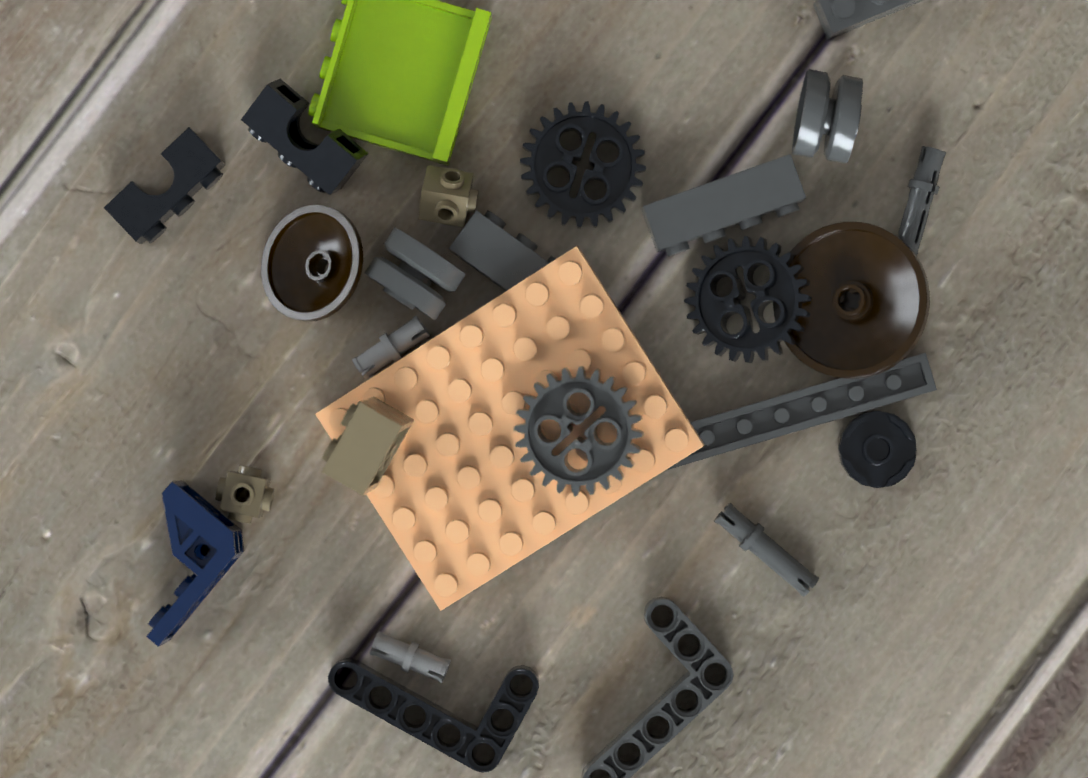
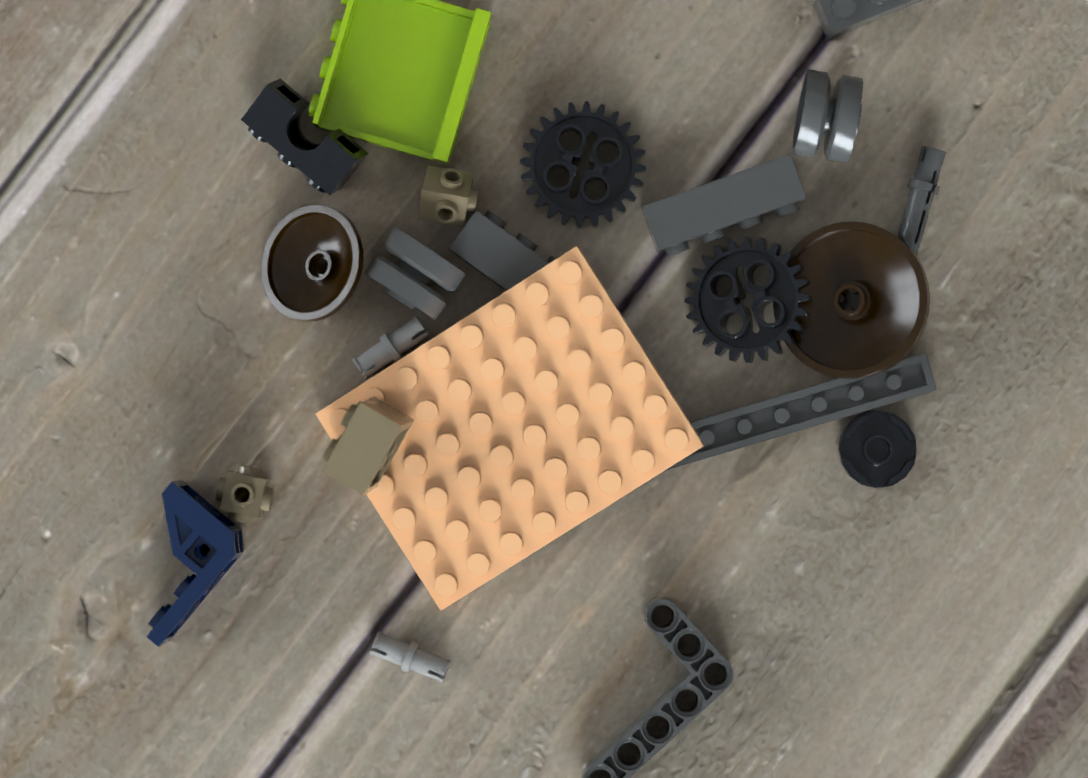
black arch [104,127,225,245] -> none
black beam [328,658,539,773] -> none
dark grey gear [514,366,644,496] -> none
dark grey pin [714,503,819,597] -> none

